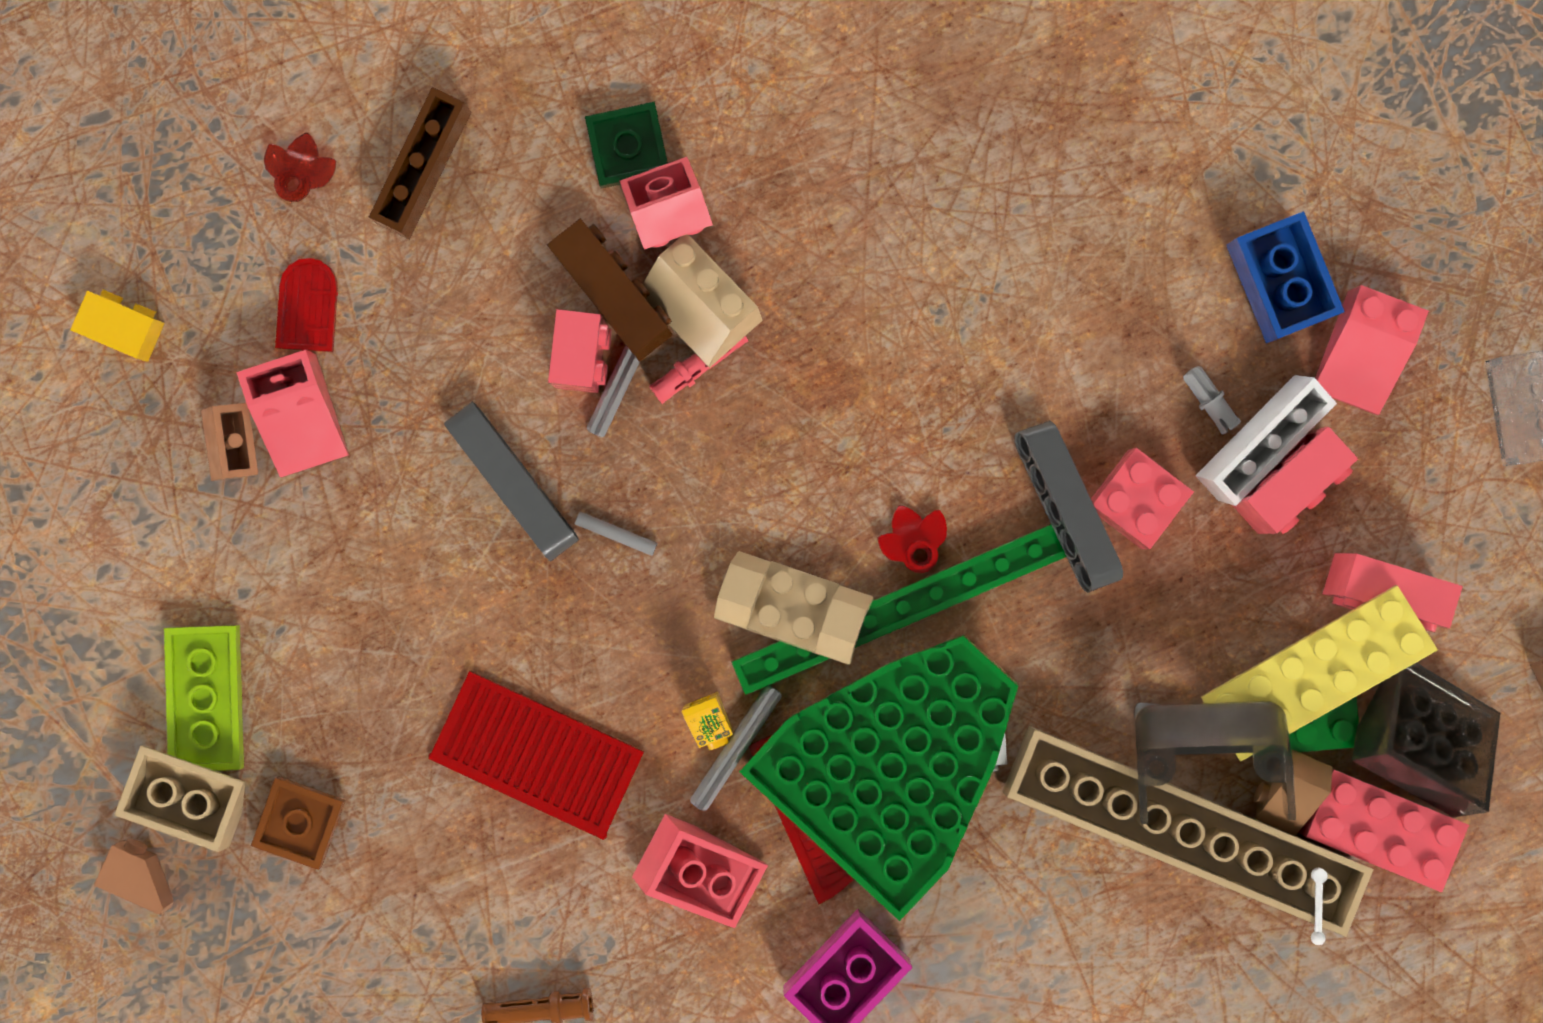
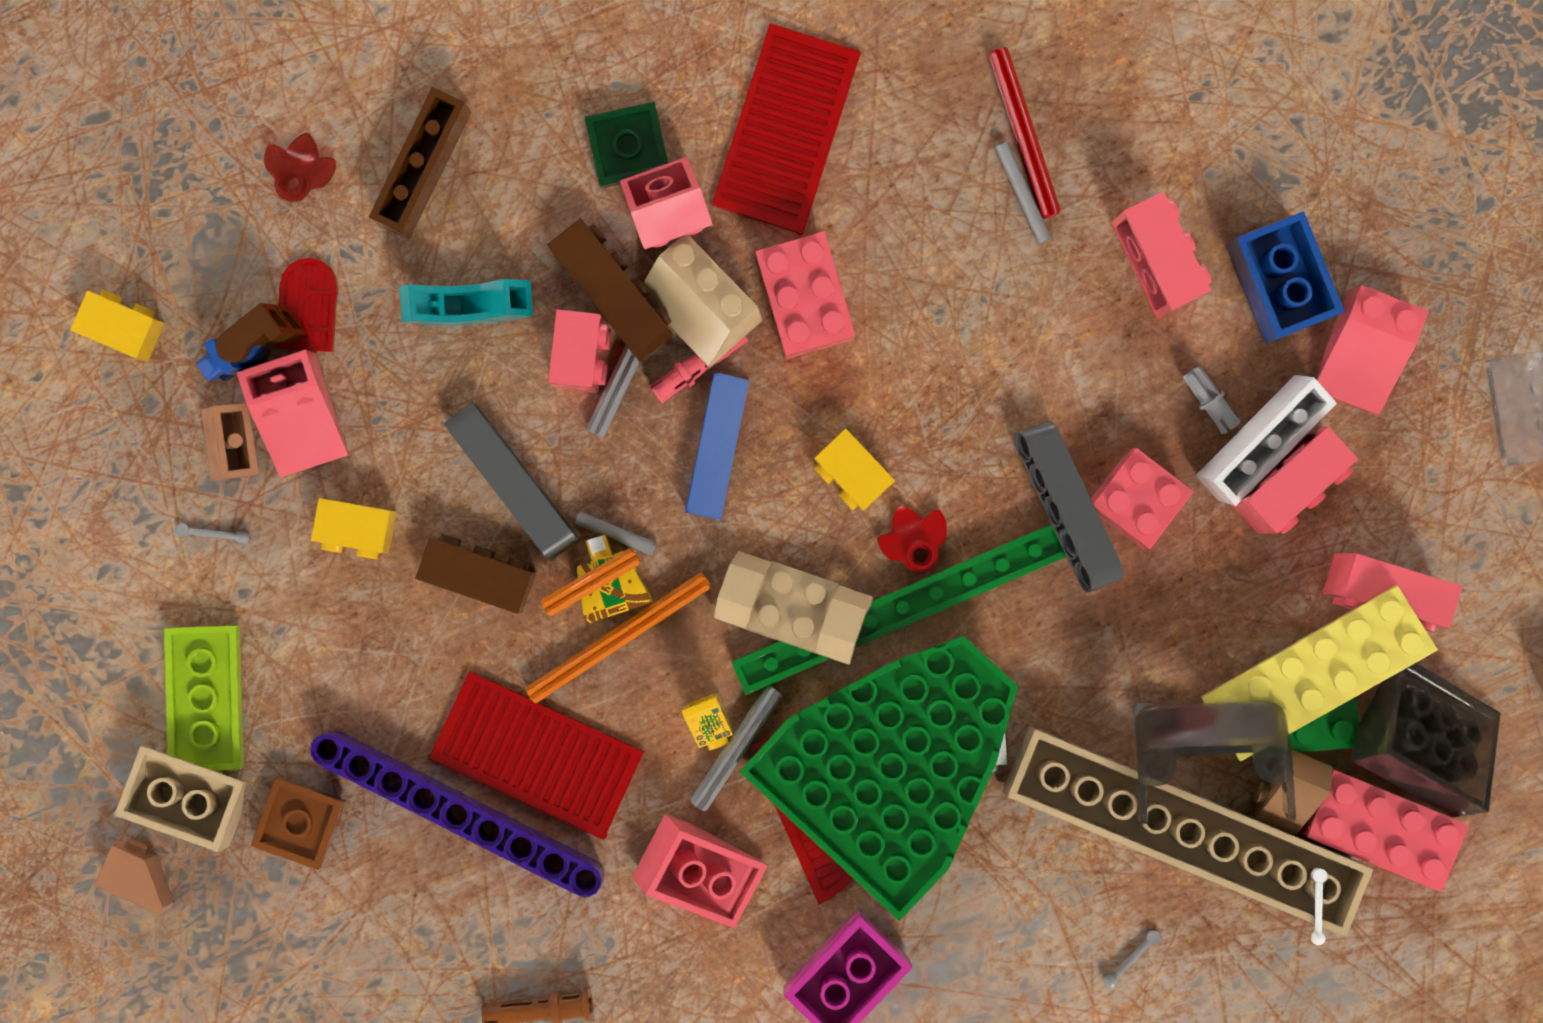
none -> light grey hinge [175,523,250,544]
none -> reddish brown hips [196,303,307,381]
none -> dark purple beam [310,730,605,897]
none -> yellow brick [311,498,397,559]
none -> teal arch [399,279,533,326]
none -> reddish brown brick [415,533,536,614]
none -> orange axle [526,573,711,703]
none -> orange axle [541,548,641,616]
none -> torso [577,535,653,624]
none -> slope [685,372,749,520]
none -> red window [712,23,861,235]
none -> coral brick [755,231,855,360]
none -> yellow brick [813,428,895,511]
none -> red axle [989,47,1061,219]
none -> light grey bar [995,142,1052,245]
none -> light grey hinge [1104,929,1161,988]
none -> coral brick [1111,192,1212,318]

